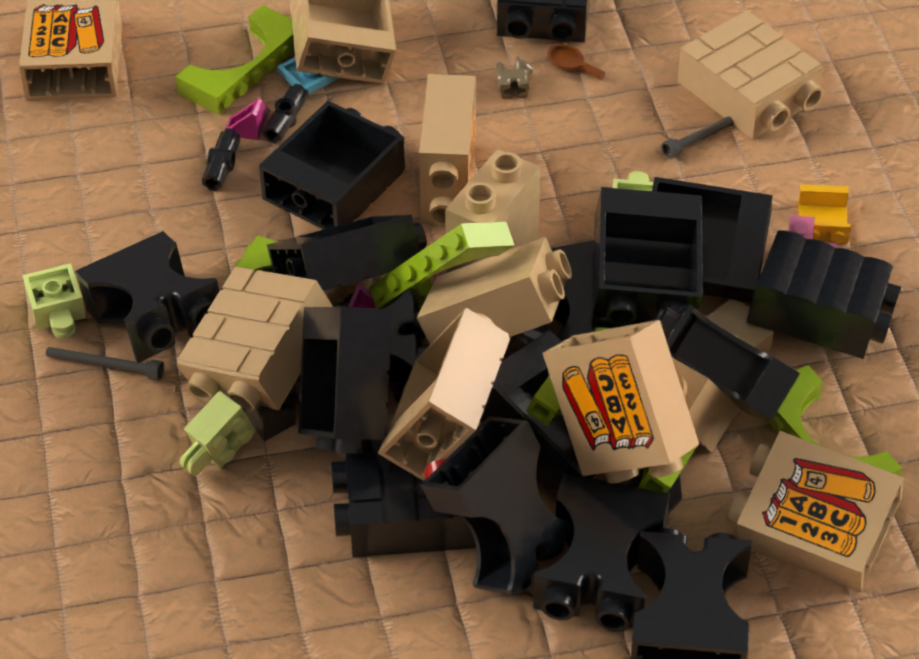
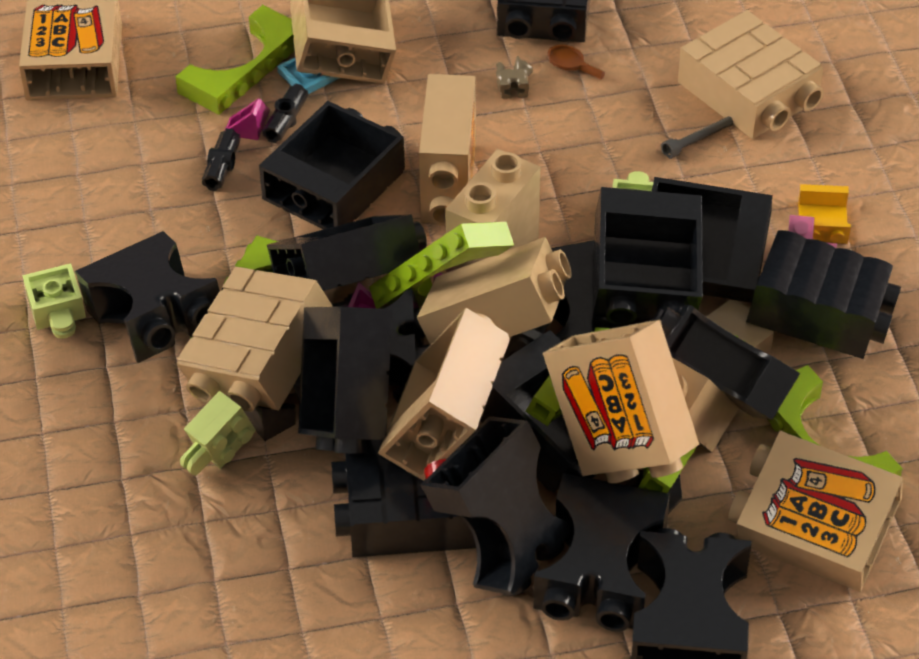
dark grey piece [46,347,164,381] -> none

